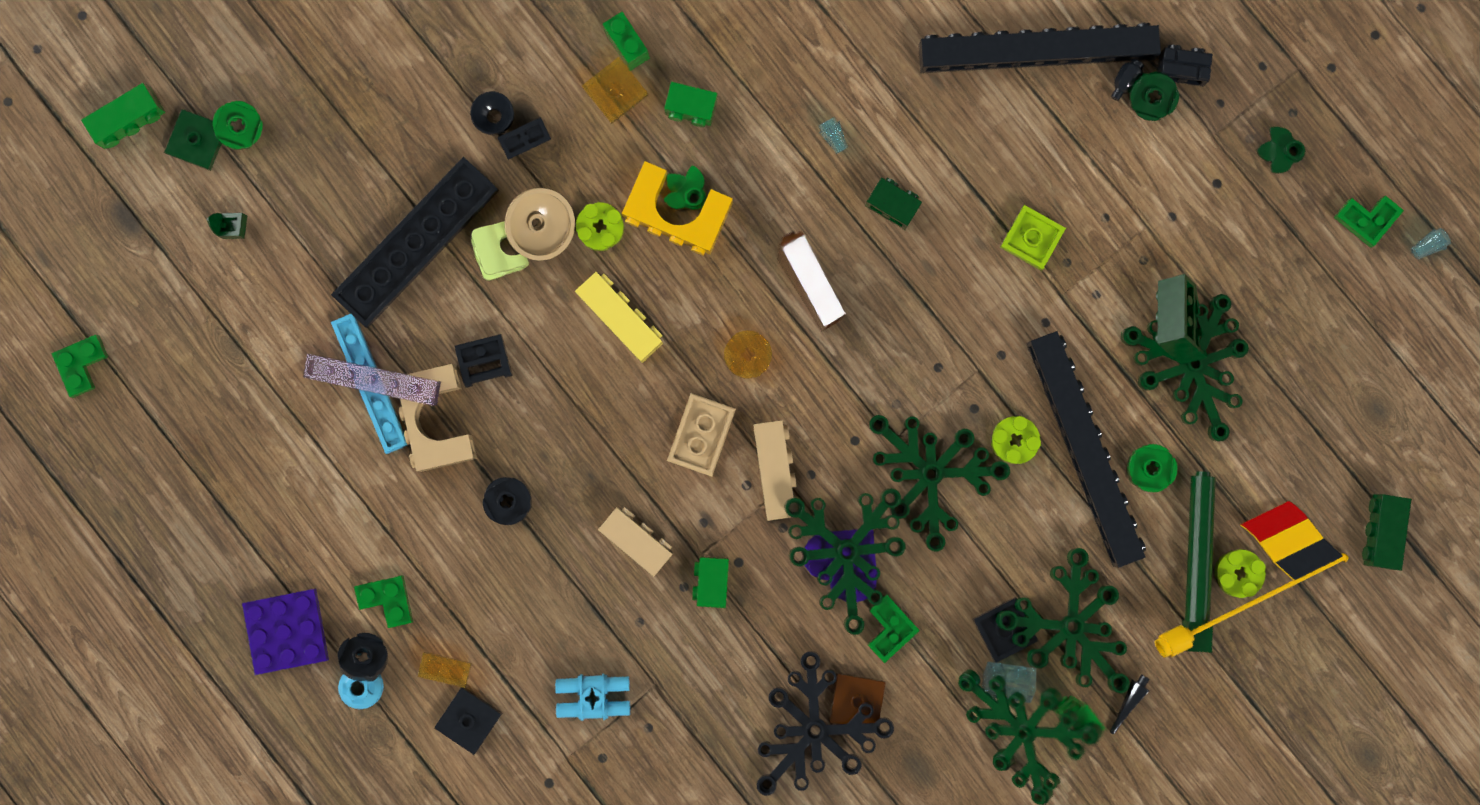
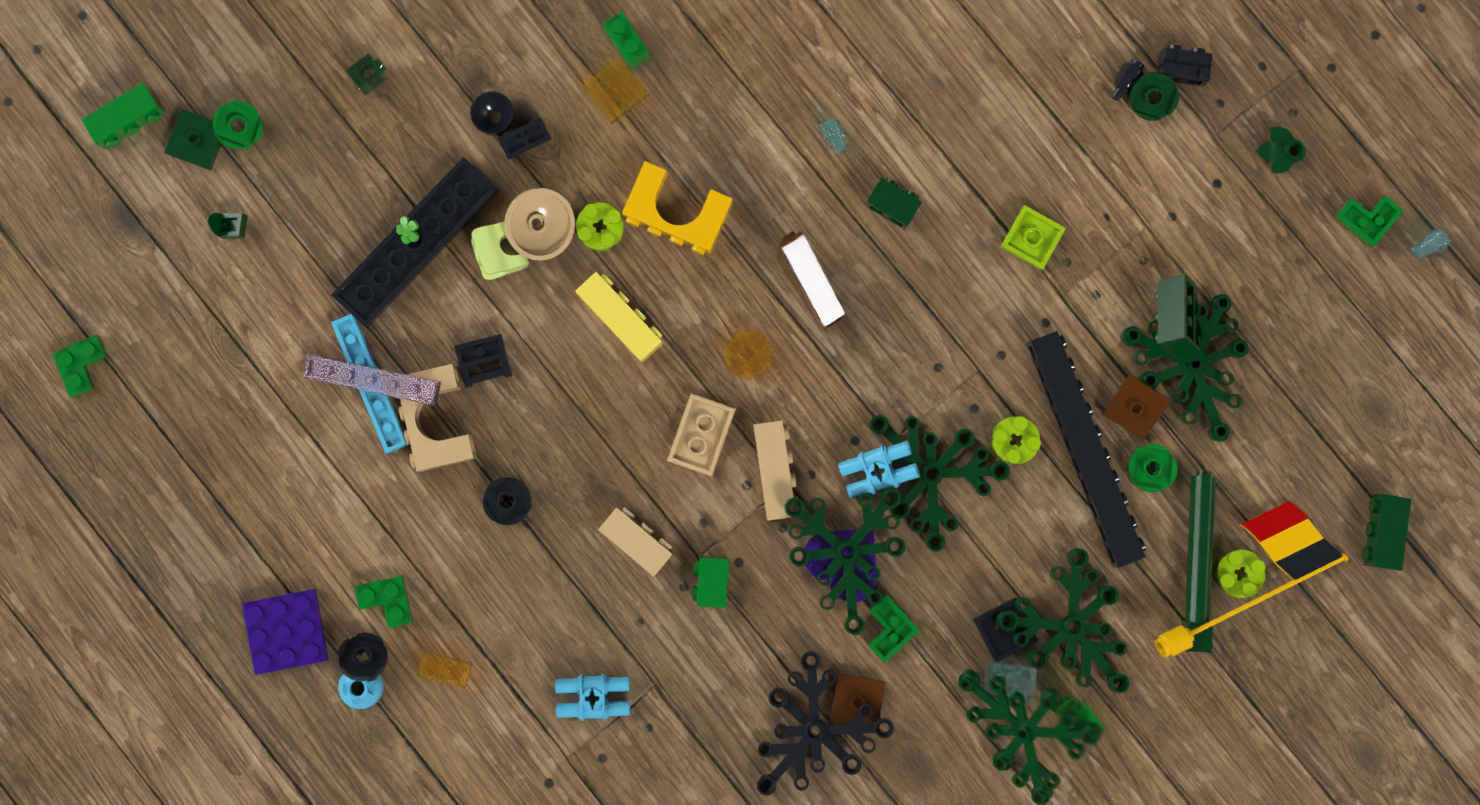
black plate [434,686,503,755] -> none
green brick [664,82,718,127] -> none
green plate [664,165,706,210] -> none
black brick [918,23,1161,73] -> none
black piece [1110,674,1150,734] -> none
none -> clear green brick [345,53,388,95]
none -> bright green plant [396,216,419,244]
none -> medium azure pin [838,441,920,499]
none -> reddish brown plate [1102,373,1171,440]

